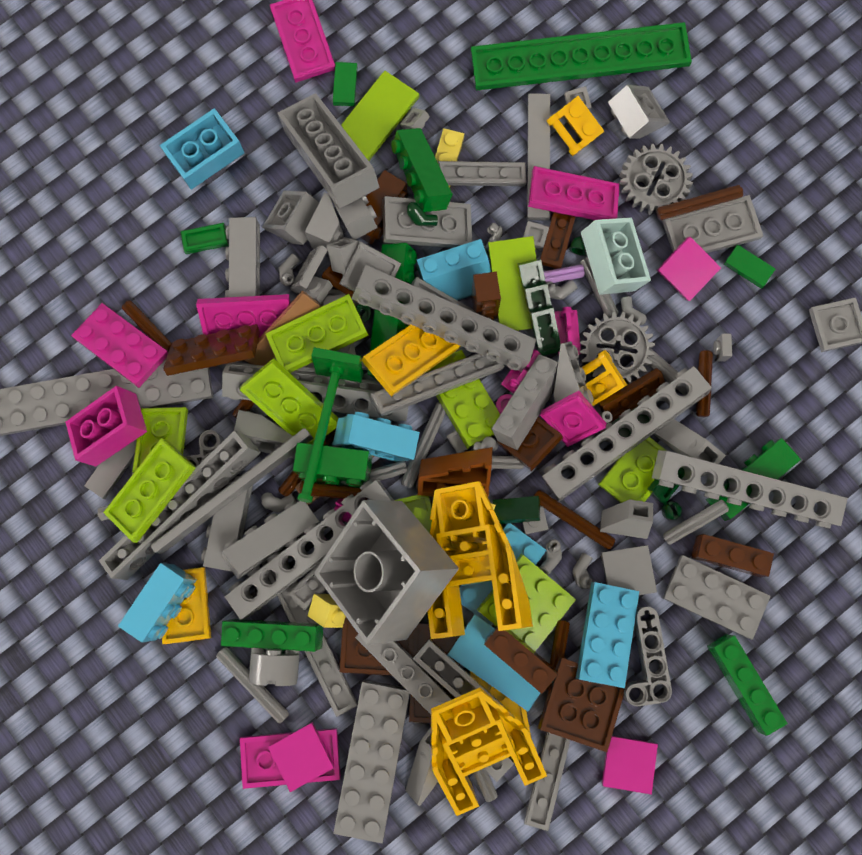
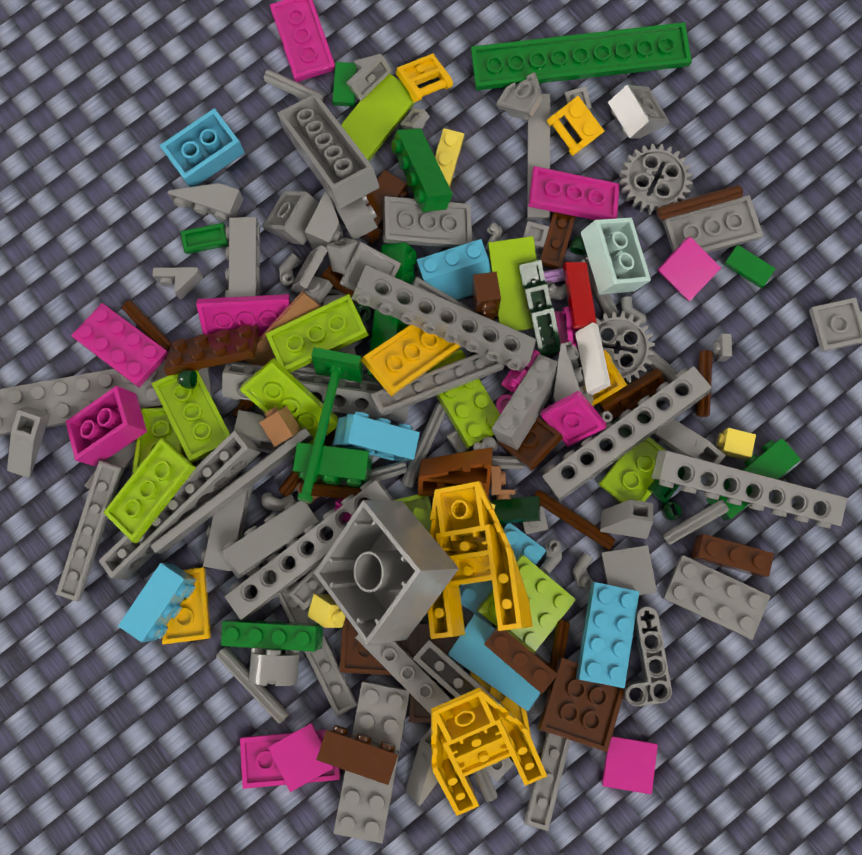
dark green arm [407,202,438,226] -> none
light grey tile [438,161,526,186] -> none
green brick [707,634,788,736] -> none
none -> light grey slope [7,406,50,478]
none -> light grey tile [56,461,124,602]
none -> lime plate [151,370,230,463]
none -> light grey slope [153,267,203,300]
none -> light grey slope [167,183,244,222]
none -> dark green hinge [177,370,197,389]
none -> medium nougat brick [259,406,301,447]
none -> light grey axle [264,70,324,102]
none -> reddish brown brick [316,725,399,785]
none -> light grey slope [346,54,392,101]
none -> yellow plate [396,53,453,102]
none -> medium nougat bracket [491,466,515,499]
none -> light grey plate [496,72,543,120]
none -> red tile [563,262,597,329]
none -> white tile [575,323,611,395]
none -> light yellow brick [716,428,756,460]

